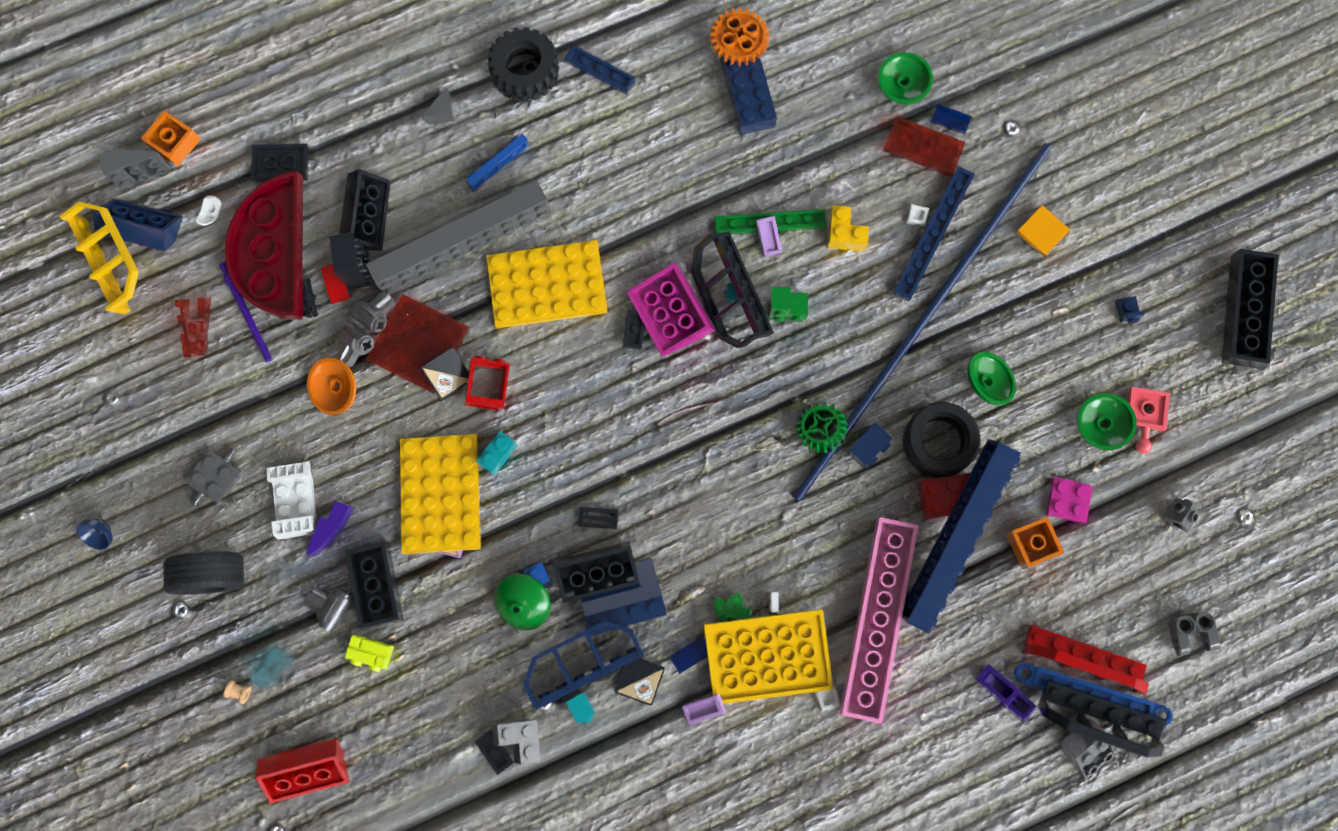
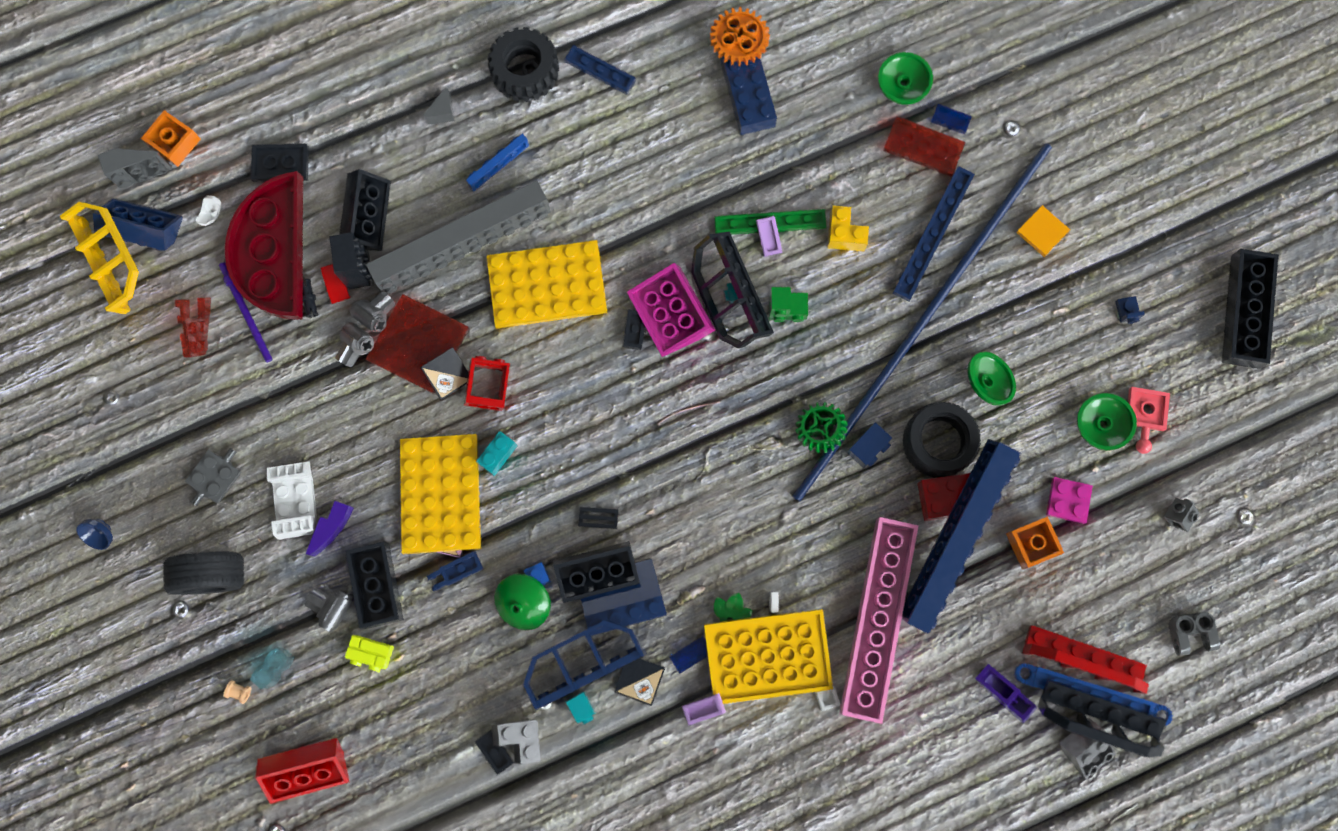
orange dish [307,357,356,415] -> none
white tile [906,204,929,227] -> none
none -> dark blue hinge [426,551,484,591]

